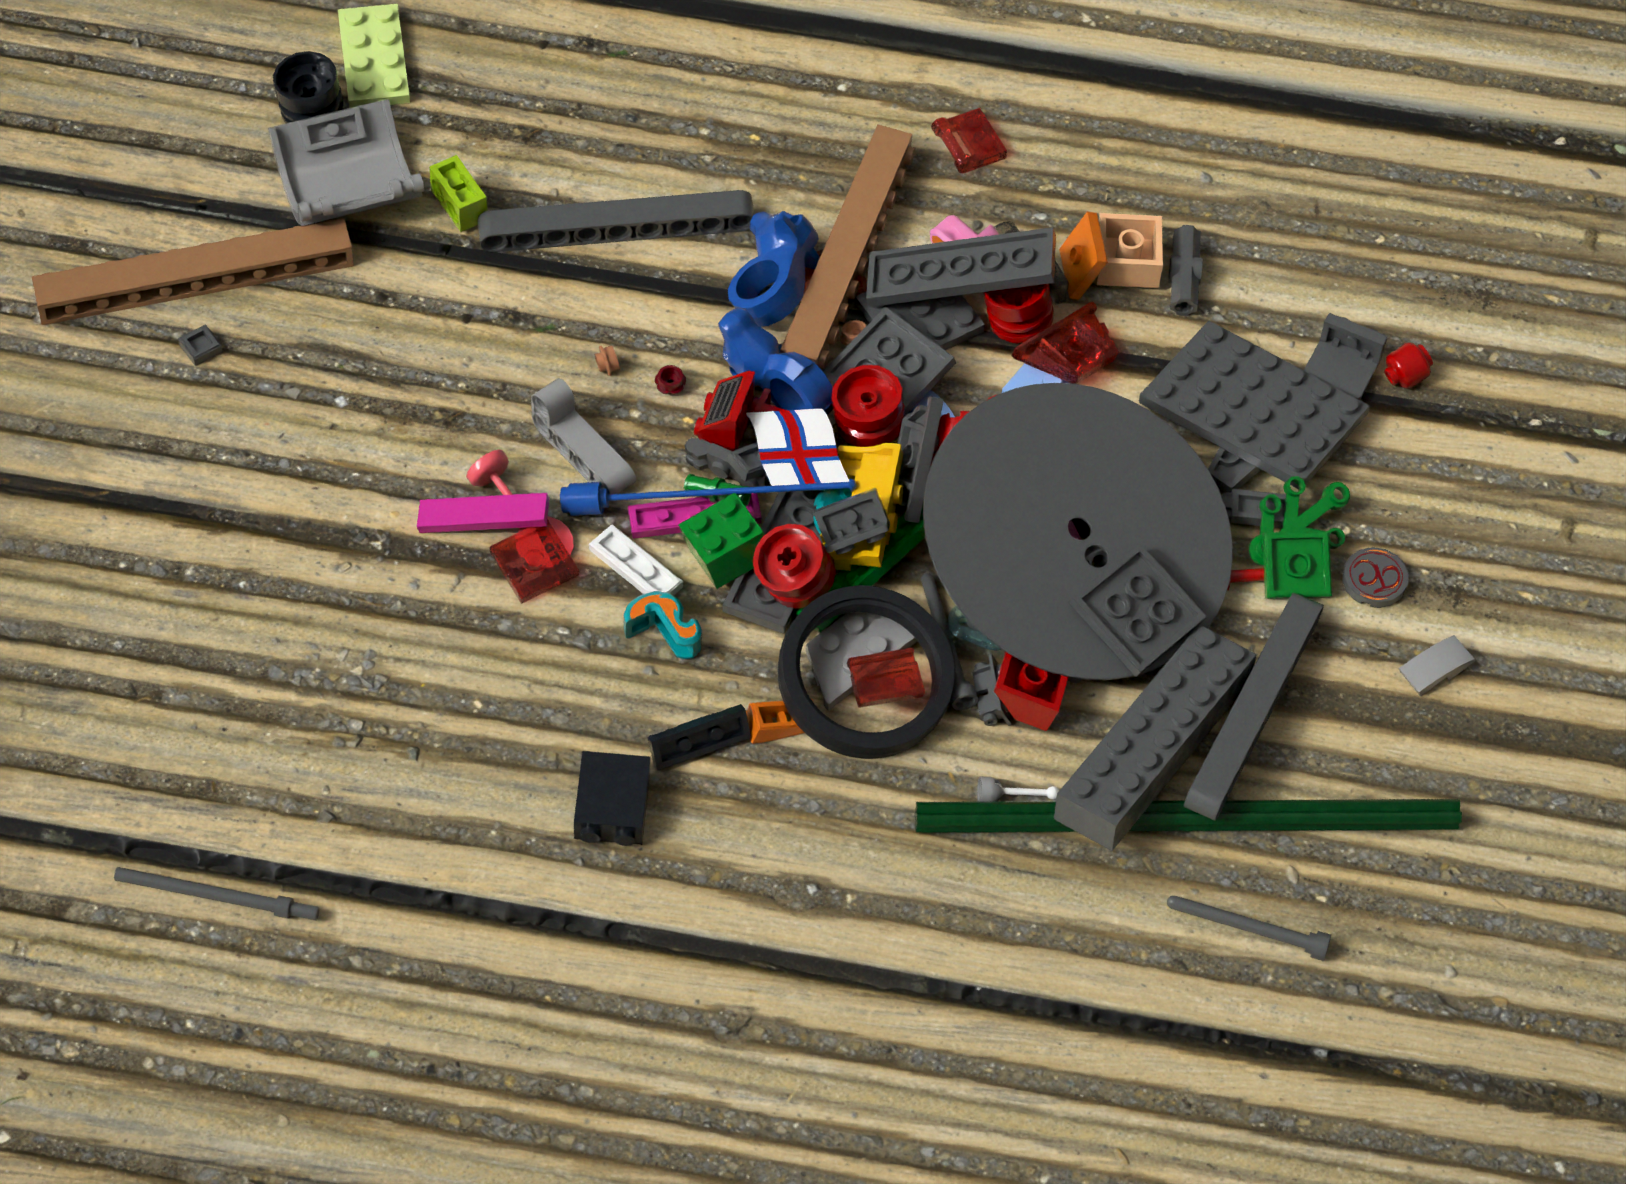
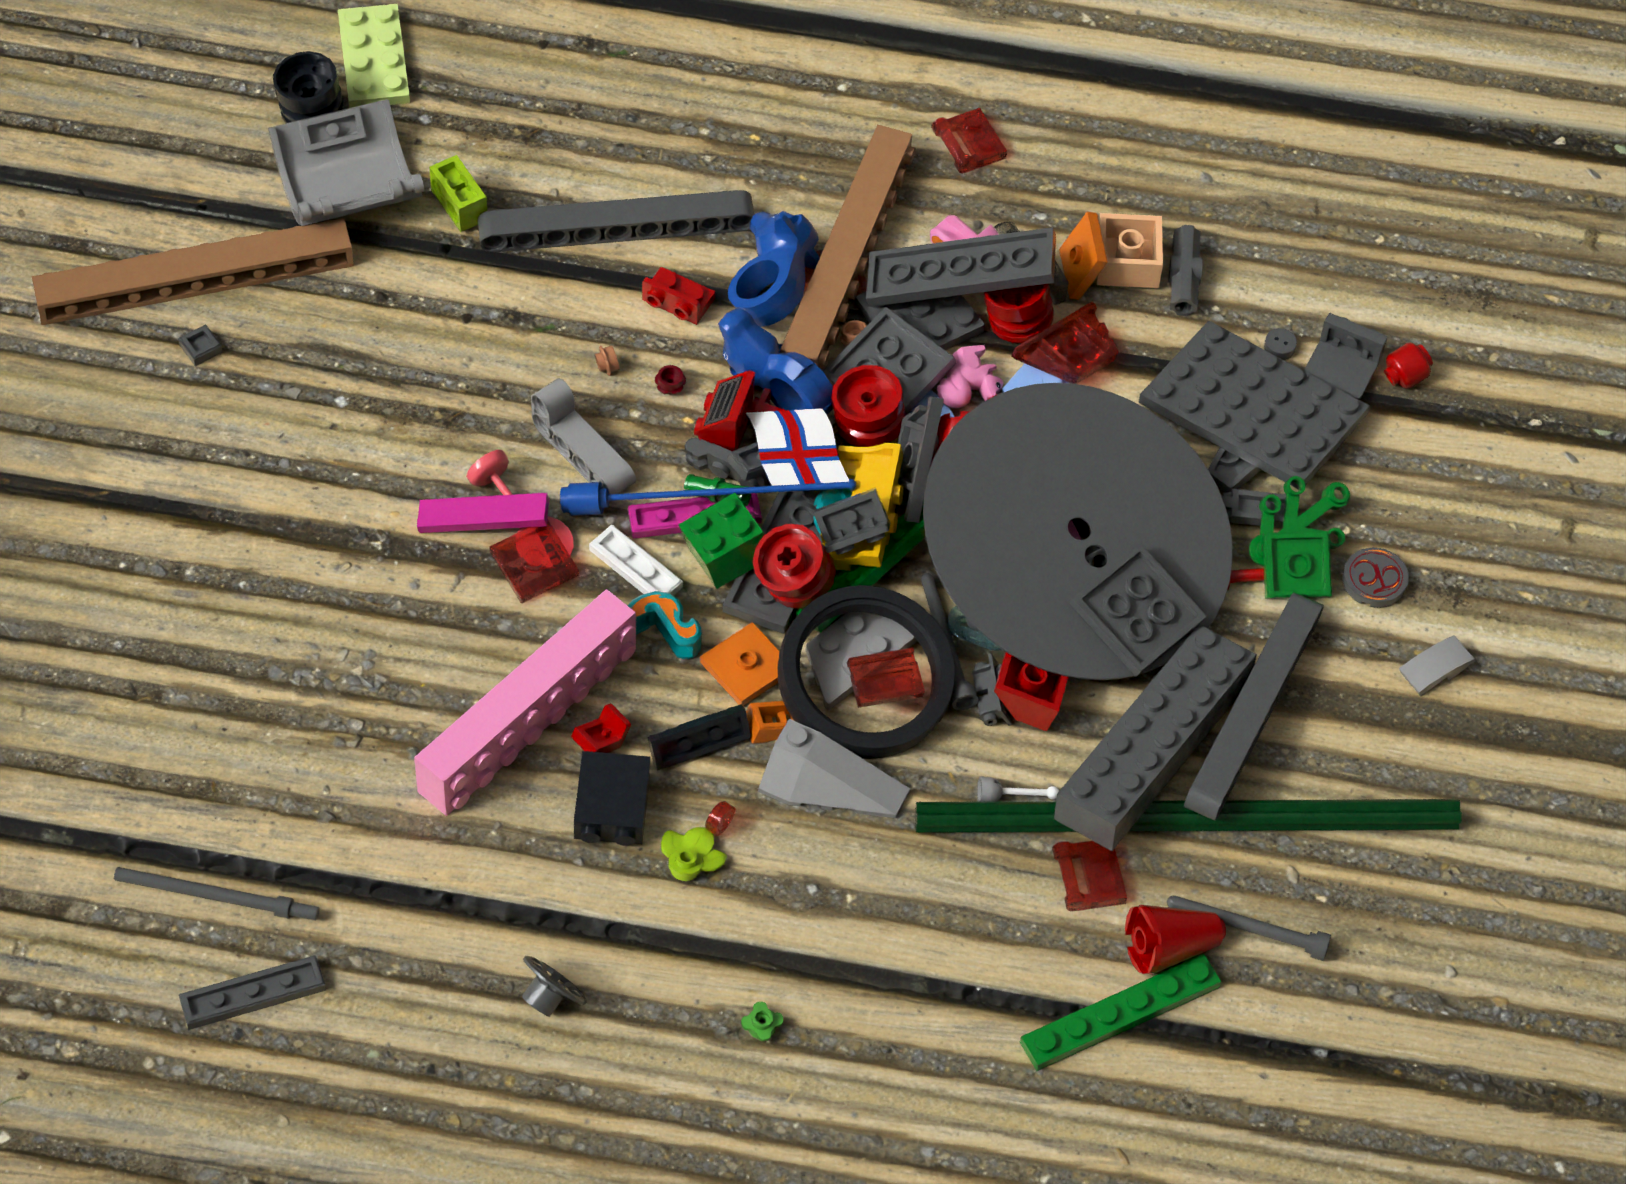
none -> dark grey tile [179,955,326,1030]
none -> bright pink brick [414,589,636,816]
none -> dark grey wheel [522,956,587,1017]
none -> red bracket [571,703,631,753]
none -> red bracket [642,267,715,325]
none -> lime plate [661,827,727,881]
none -> orange plate [700,622,780,706]
none -> clear red tile [705,801,736,836]
none -> bright green plate [741,1002,783,1041]
none -> light grey wedge [758,719,910,818]
none -> bright pink animal [937,345,1003,408]
none -> green plate [1020,954,1221,1071]
none -> clear red plate [1052,841,1127,911]
none -> red cone [1125,905,1226,974]
none -> dark grey tile [1264,328,1297,360]

